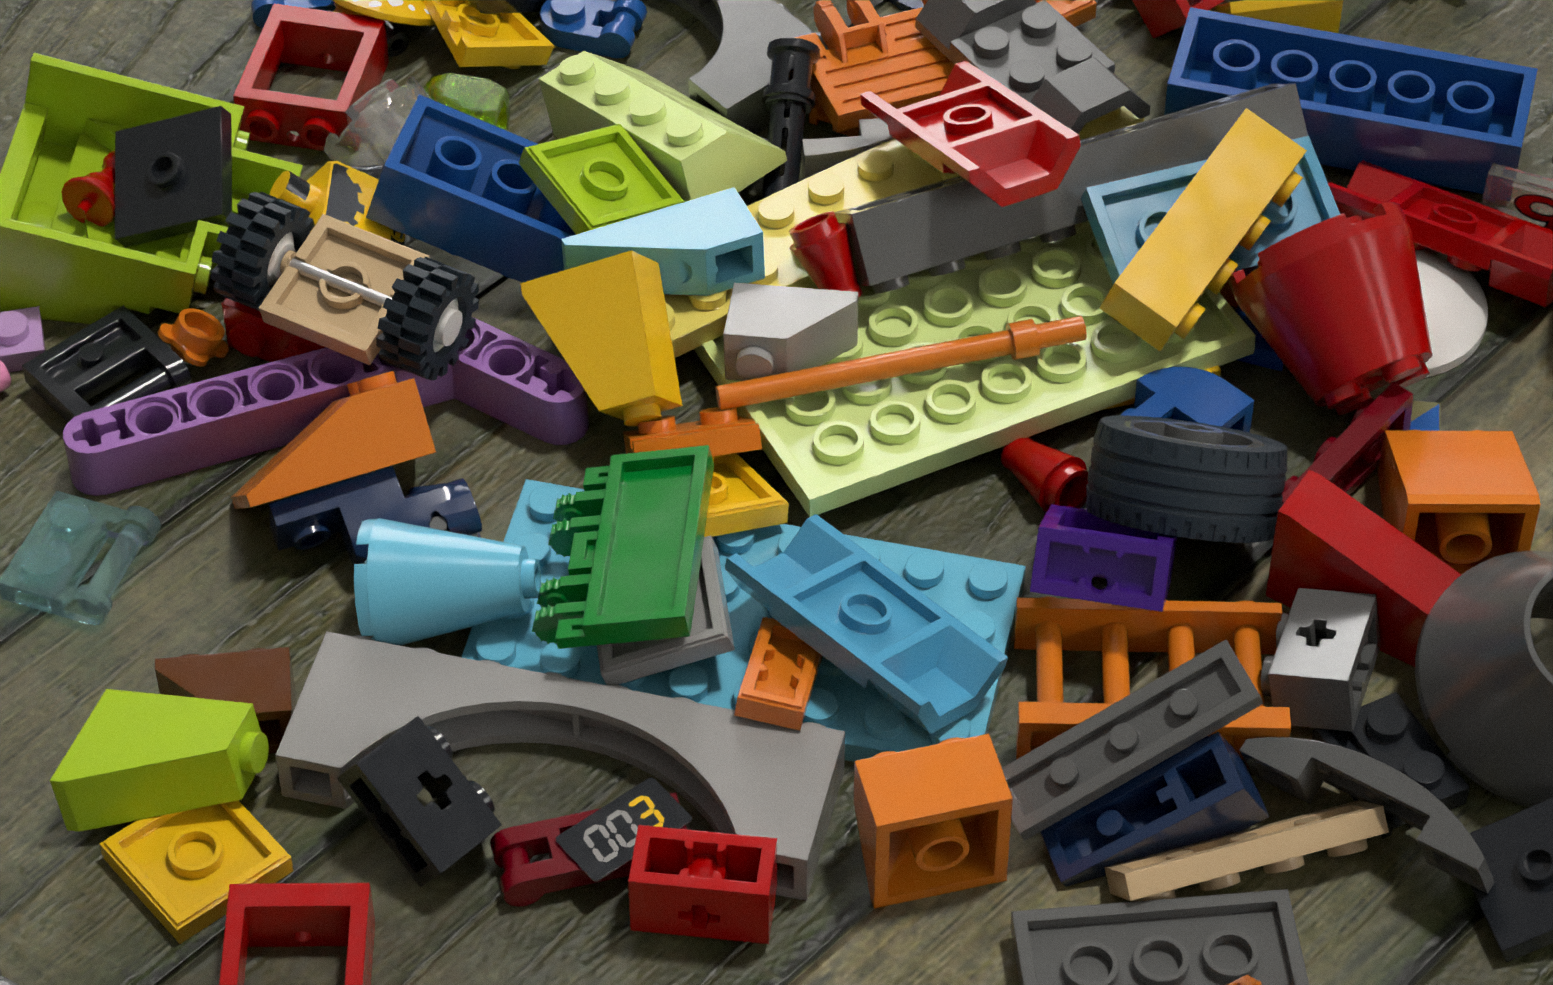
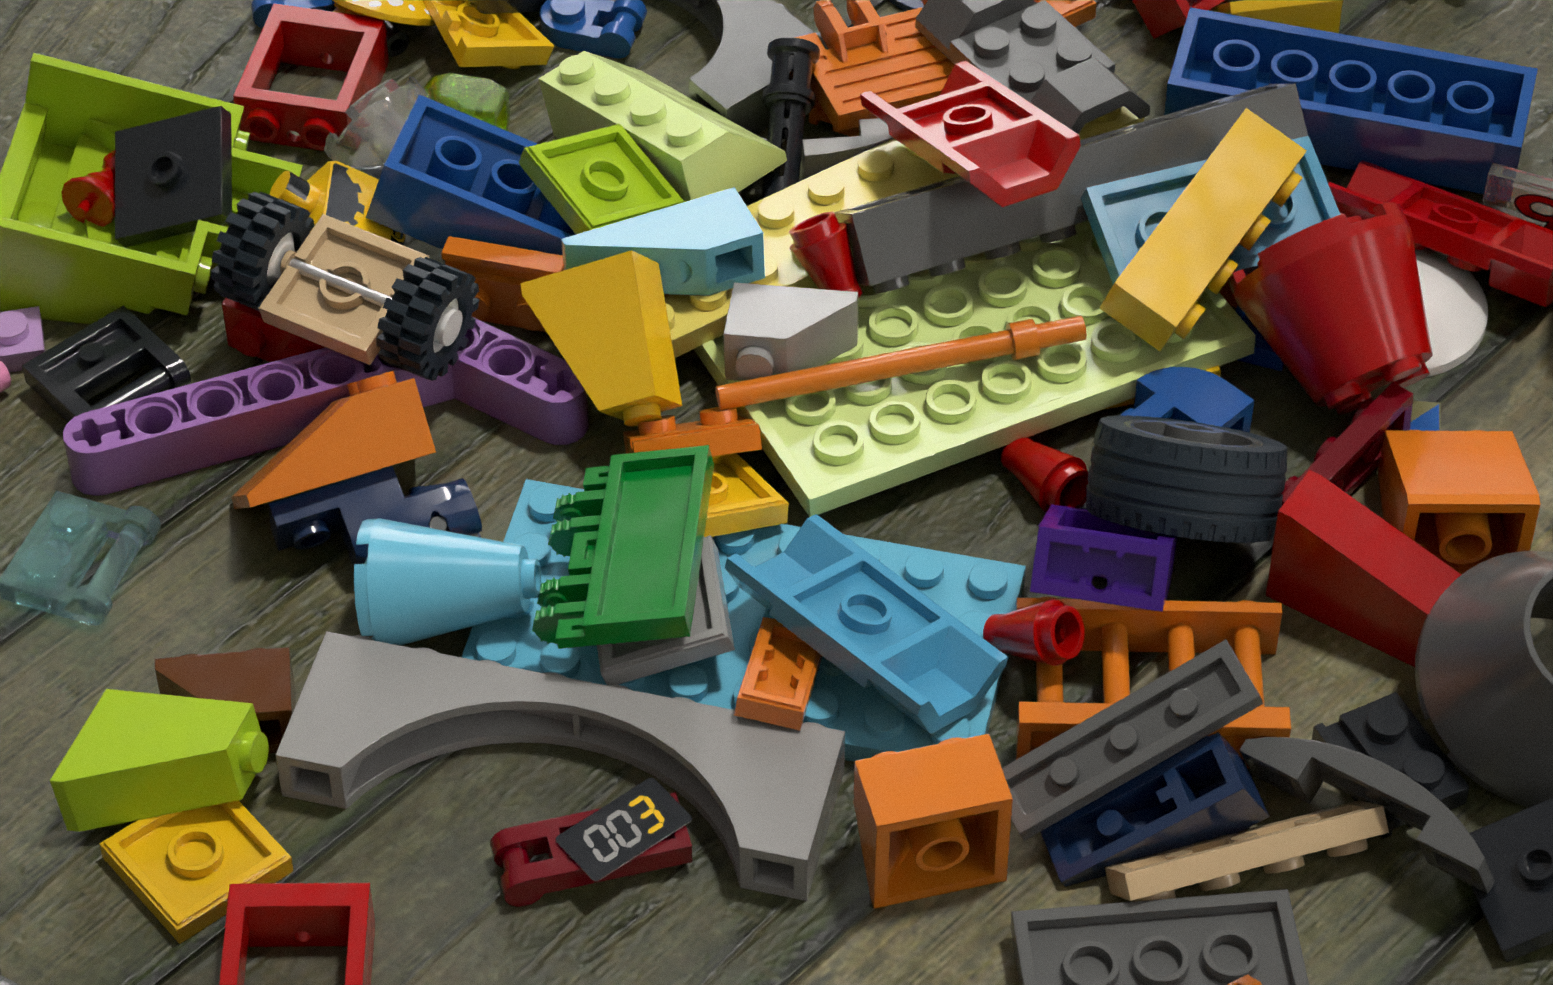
orange plate [158,308,229,367] -> none
black brick [337,716,502,887] -> none
red brick [628,825,777,944] -> none
dark grey brick [1261,588,1381,732] -> none
none -> orange plate [441,236,564,332]
none -> red cone [983,599,1085,666]

